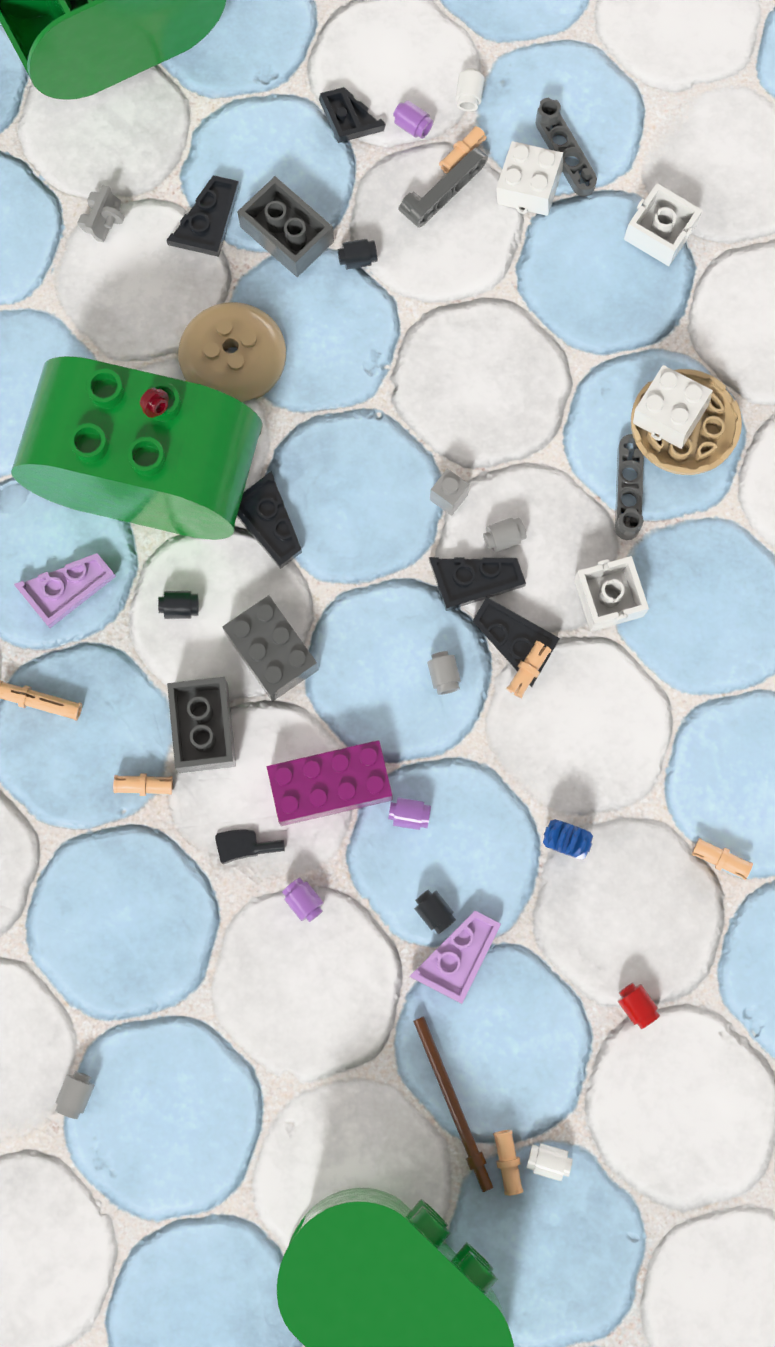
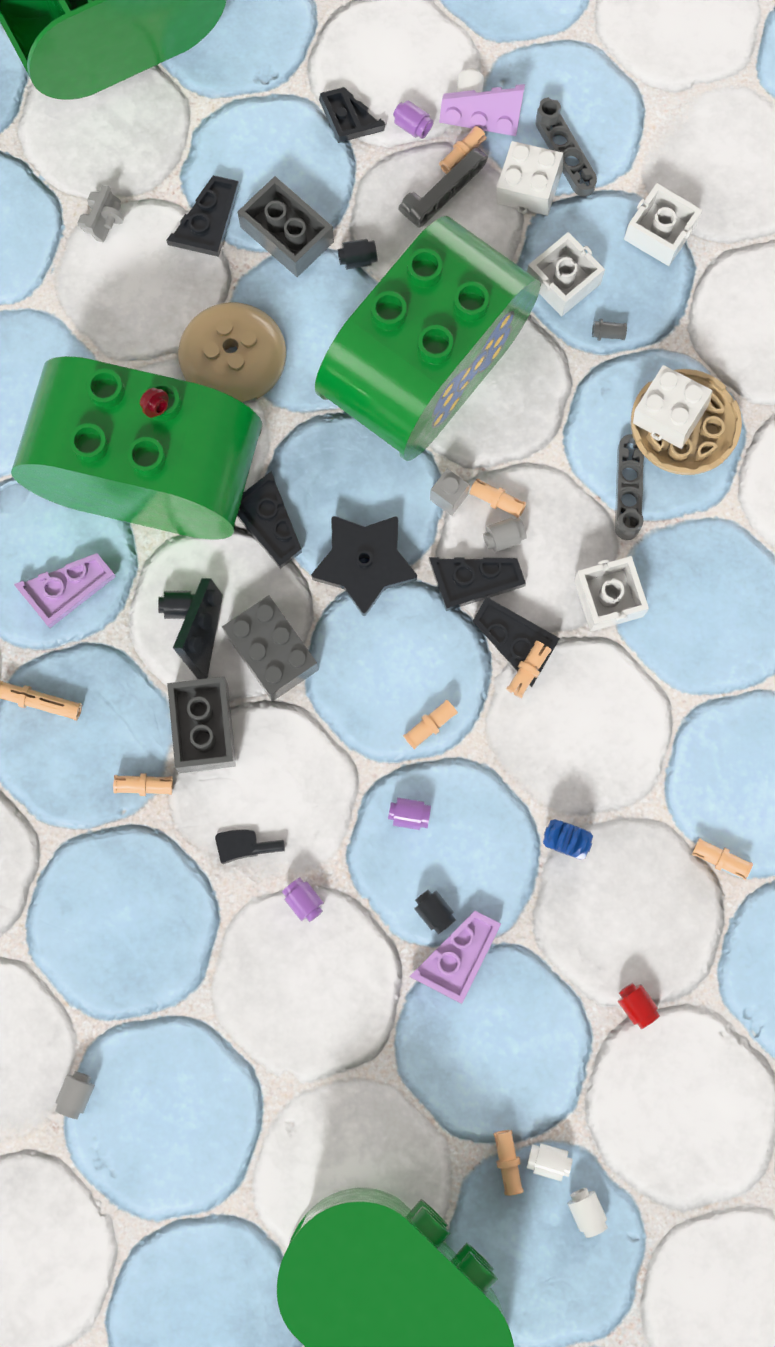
magenta brick [266,740,393,826] -> none
reddish brown bar [413,1016,494,1192] -> none
light grey brick [427,651,461,695] -> none
none -> black wing [173,578,223,679]
none -> black plate [311,516,417,616]
none -> green brick [315,216,541,461]
none -> light nougat pin [403,700,458,750]
none -> lavender wing [439,84,525,136]
none -> light nougat pin [469,478,526,518]
none -> white brick [527,232,605,317]
none -> white brick [567,1188,608,1238]
none -> dark grey pin [592,319,627,341]

